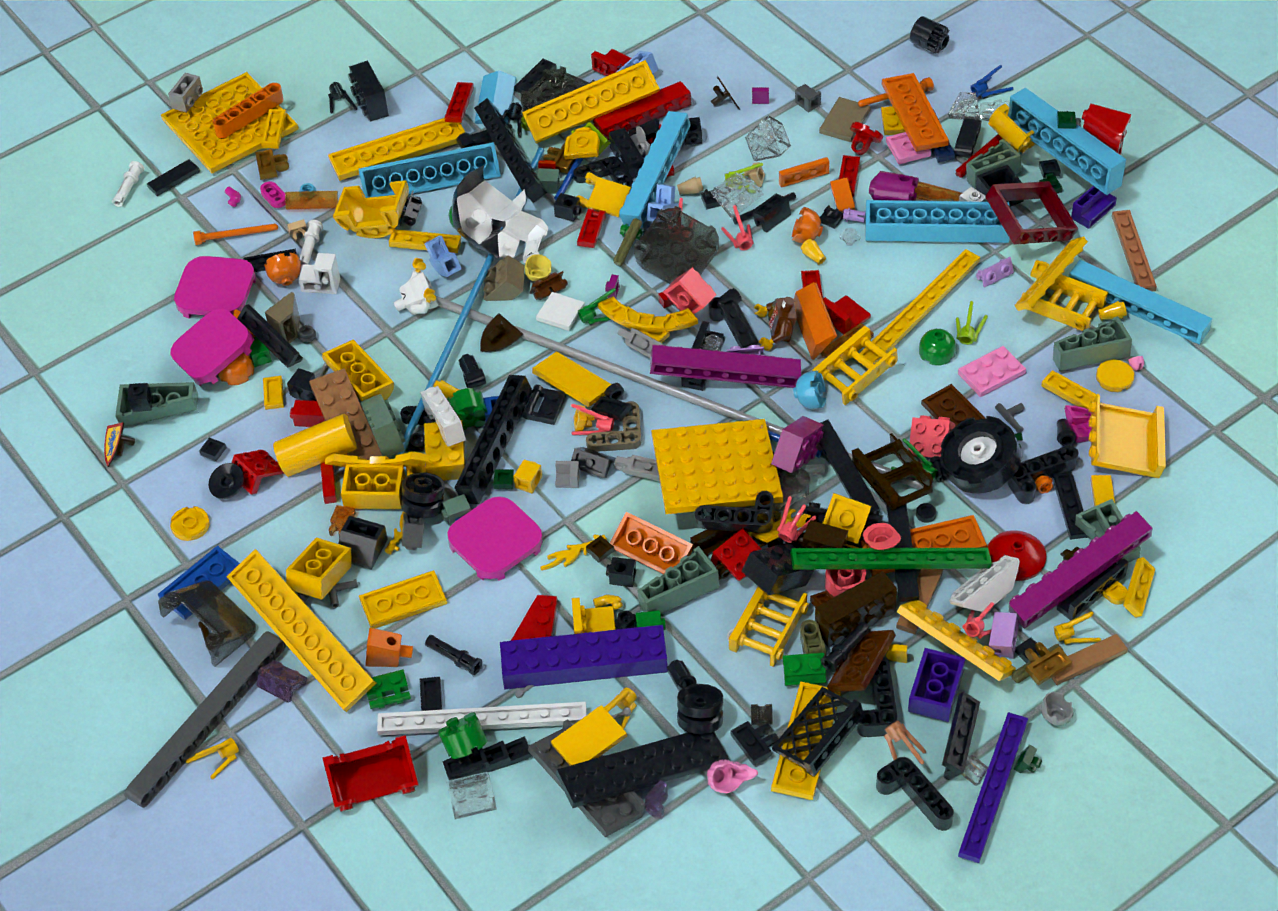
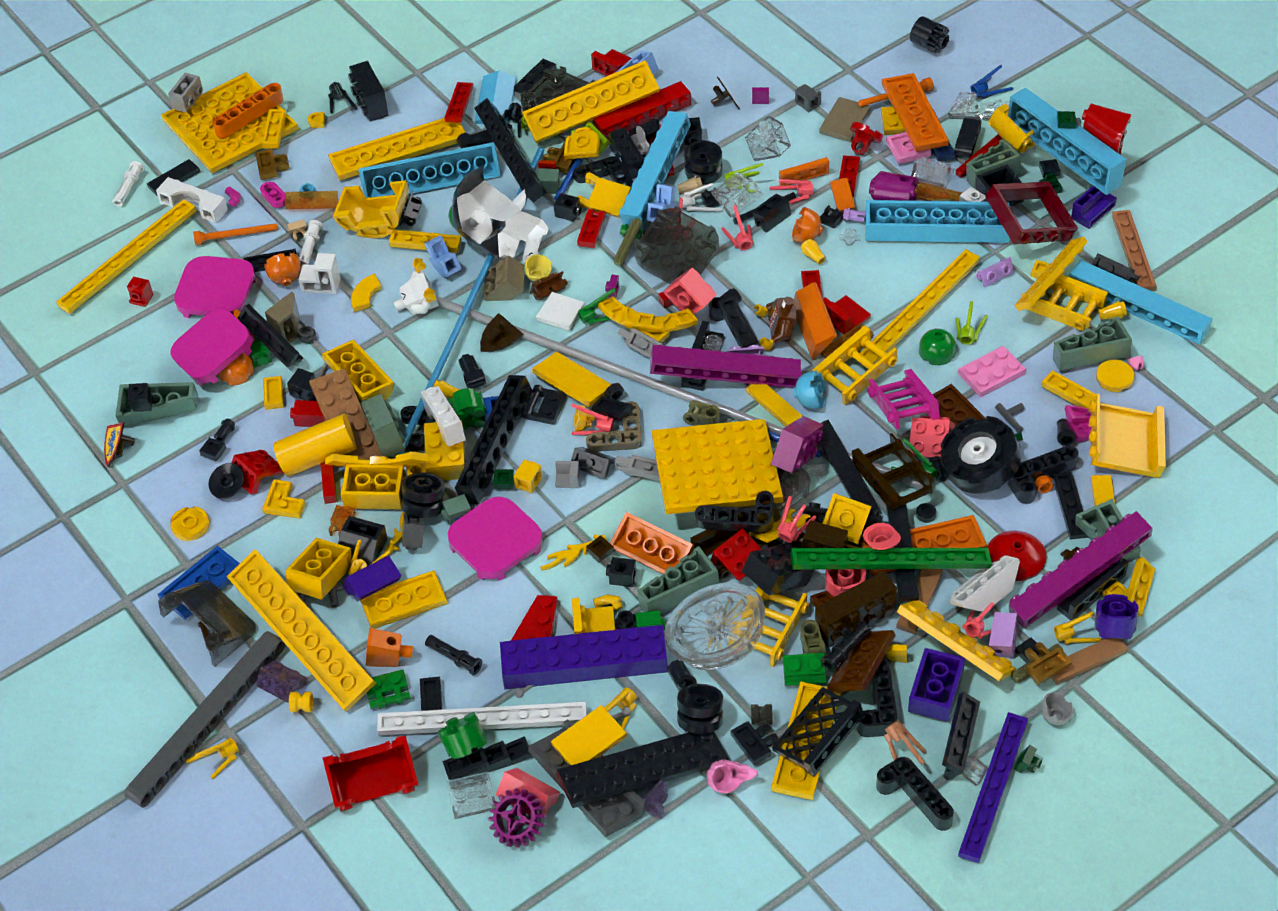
tan tile [744,162,765,187] -> none
none -> yellow plate [56,199,197,314]
none -> red brick [127,276,154,307]
none -> white arch [156,177,228,223]
none -> black pin [213,418,235,442]
none -> yellow tile [262,479,306,519]
none -> yellow wheel [289,692,313,712]
none -> yellow tile [307,112,326,128]
none -> dark purple piece [342,555,402,602]
none -> yellow plant [348,540,391,575]
none -> yellow tile [351,273,381,312]
none -> magenta gear [488,788,546,848]
none -> coral piece [495,768,560,815]
none -> clear piece [664,583,765,670]
none -> white plant [679,183,722,212]
none -> olive piece [683,400,721,426]
none -> black wheel [684,140,722,184]
none -> yellow tile [746,384,802,427]
none -> coral plant [769,179,813,205]
none -> dark pink fence [867,369,940,429]
none -> clear slope [911,157,954,188]
none -> black hinge [1092,253,1140,284]
none -> dark purple brick [1094,594,1139,640]

